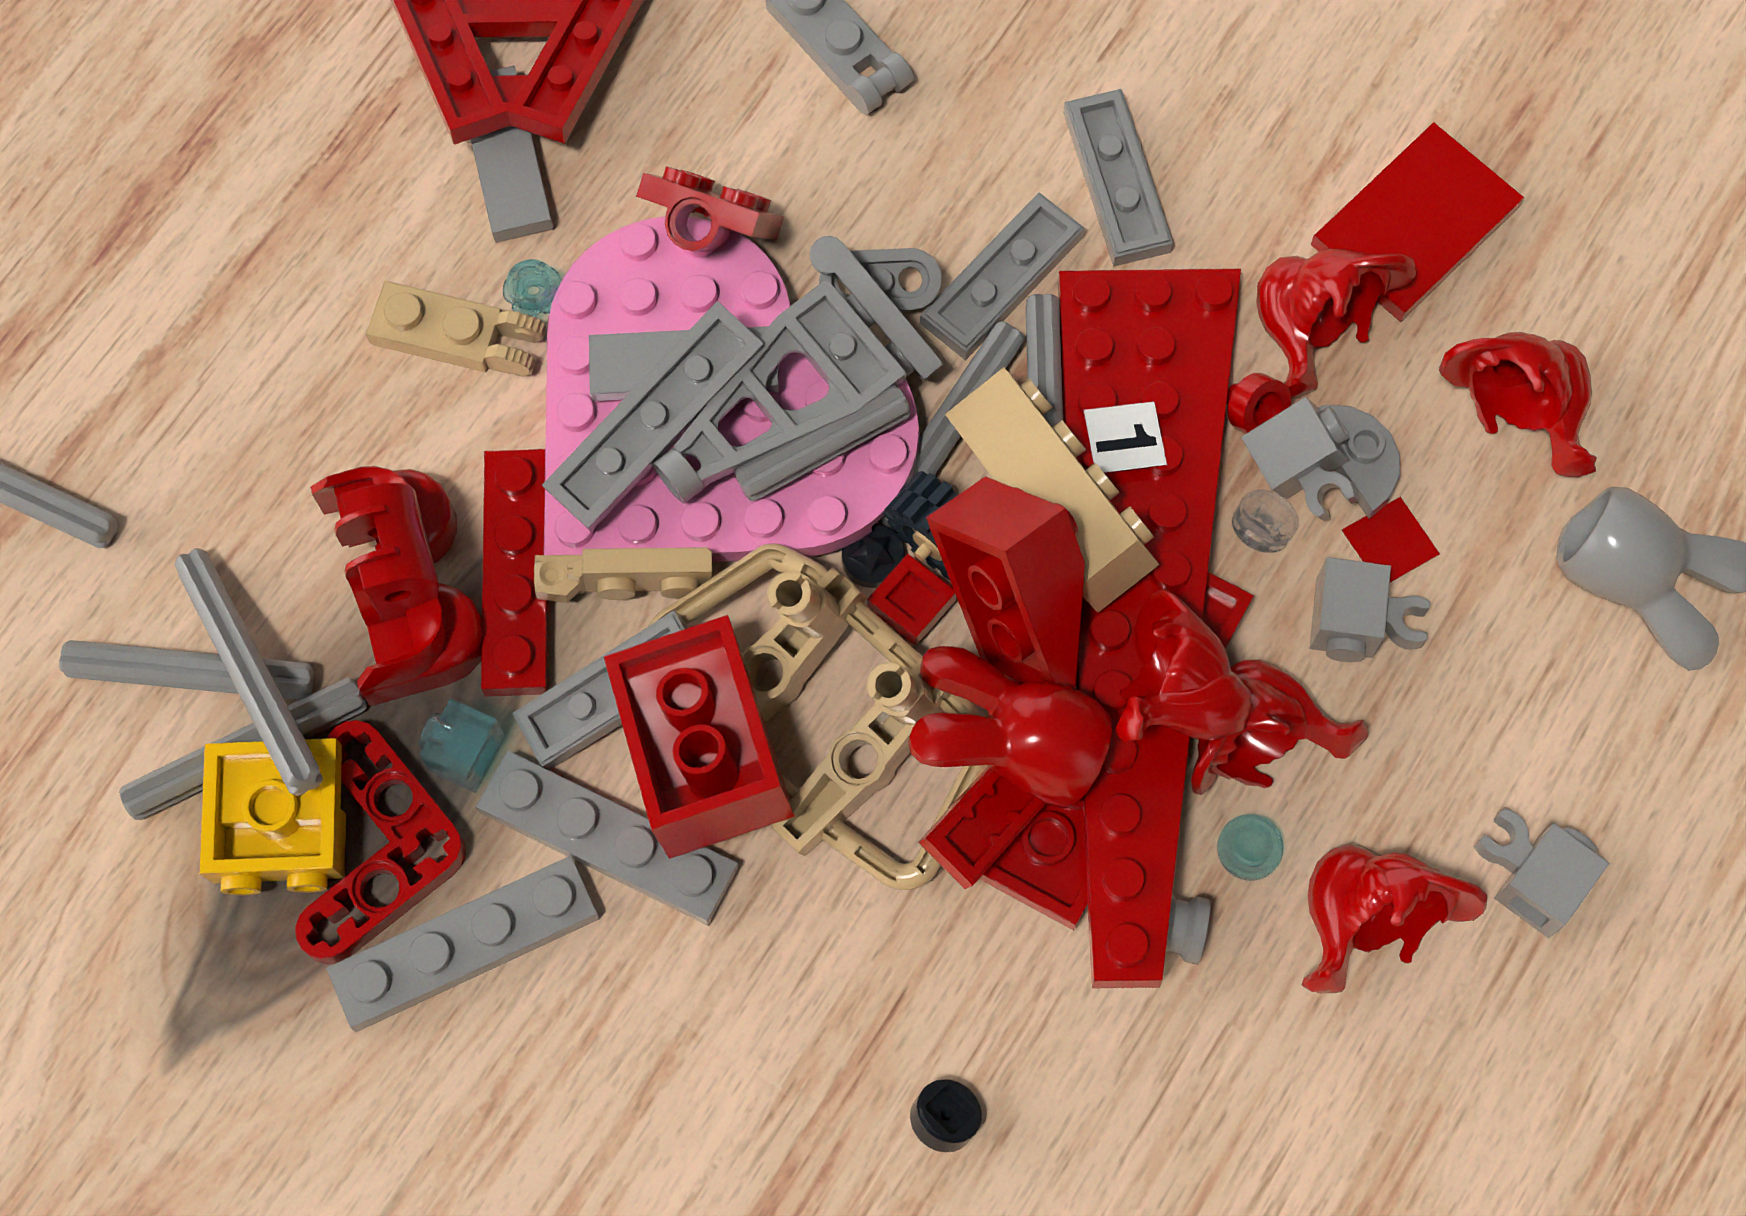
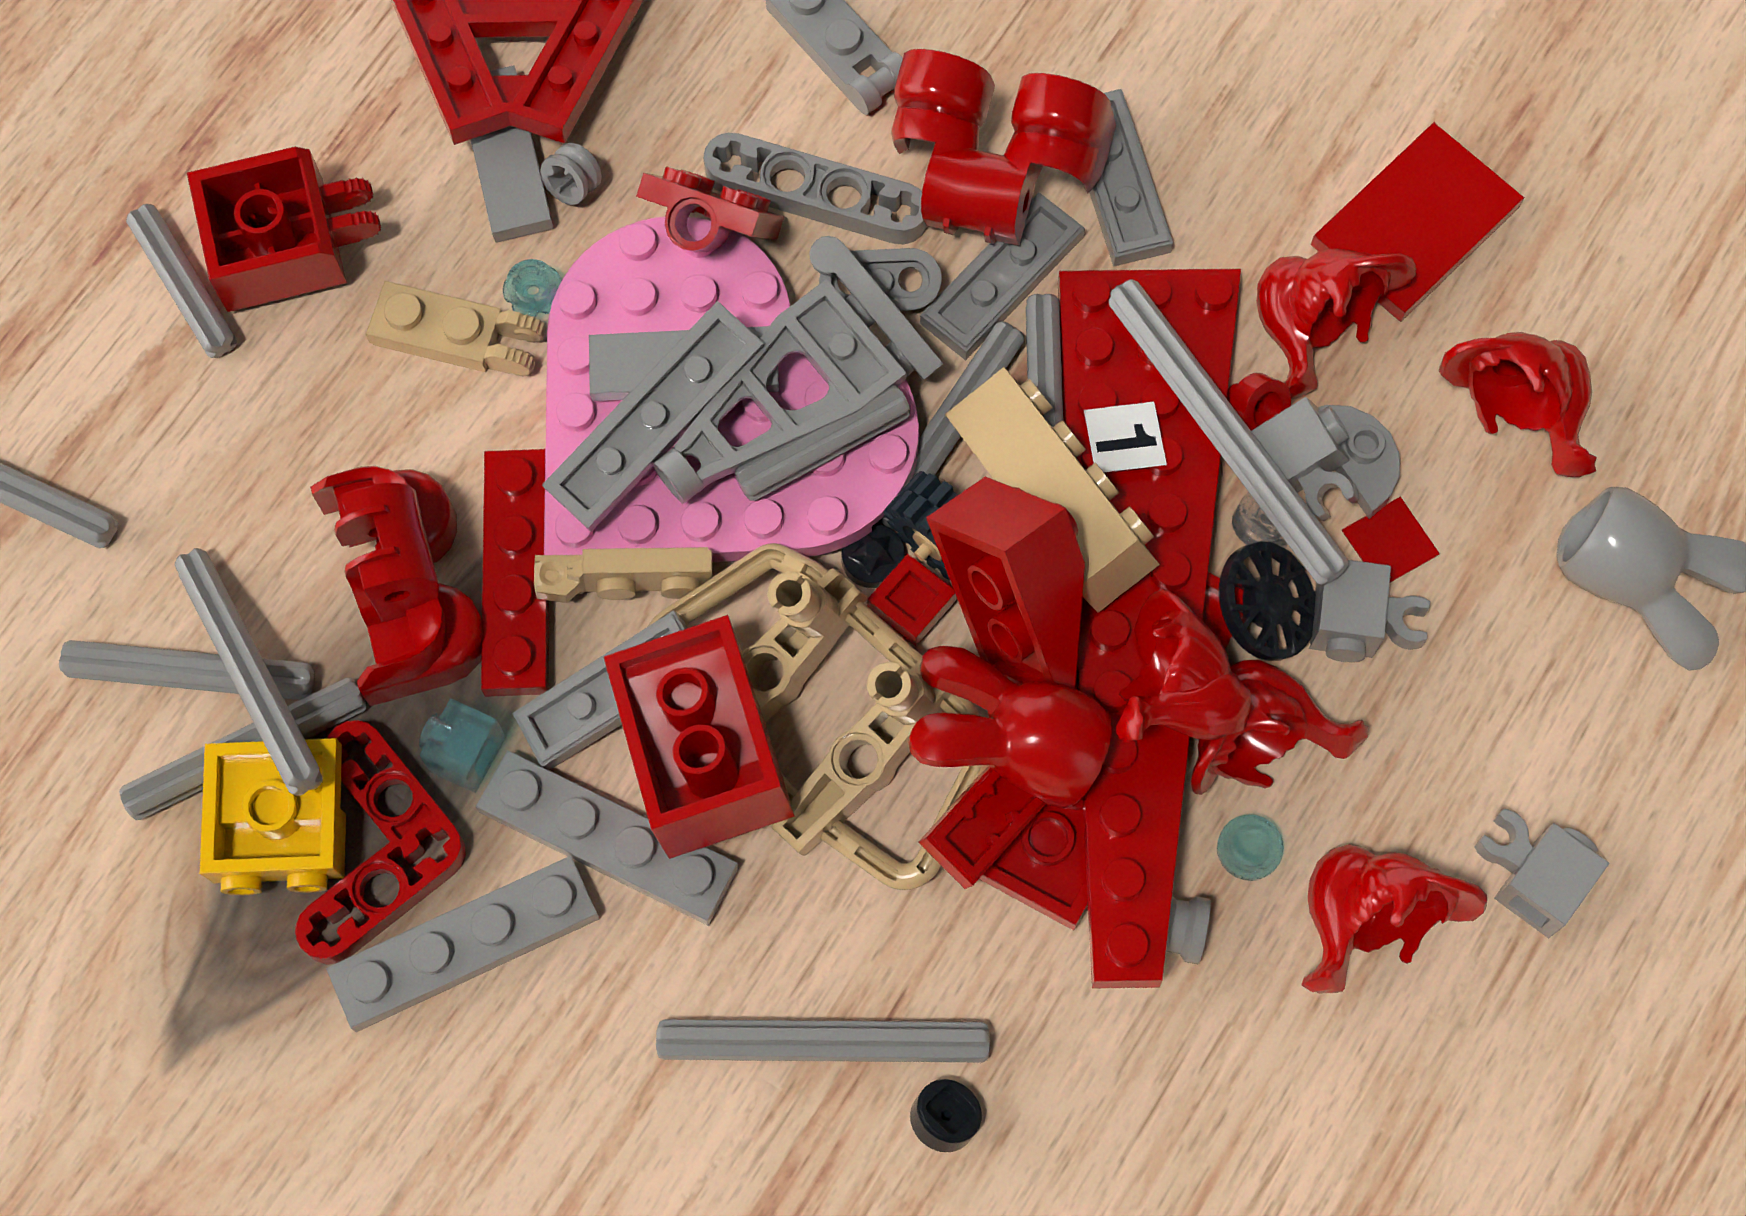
none -> light grey axle [126,204,237,358]
none -> red hinge [187,146,381,312]
none -> light grey bush [540,142,602,205]
none -> light grey axle [656,1019,990,1063]
none -> light grey beam [703,132,927,245]
none -> red piece [891,49,1116,246]
none -> light grey axle [1109,279,1348,585]
none -> black wheel [1219,541,1316,661]

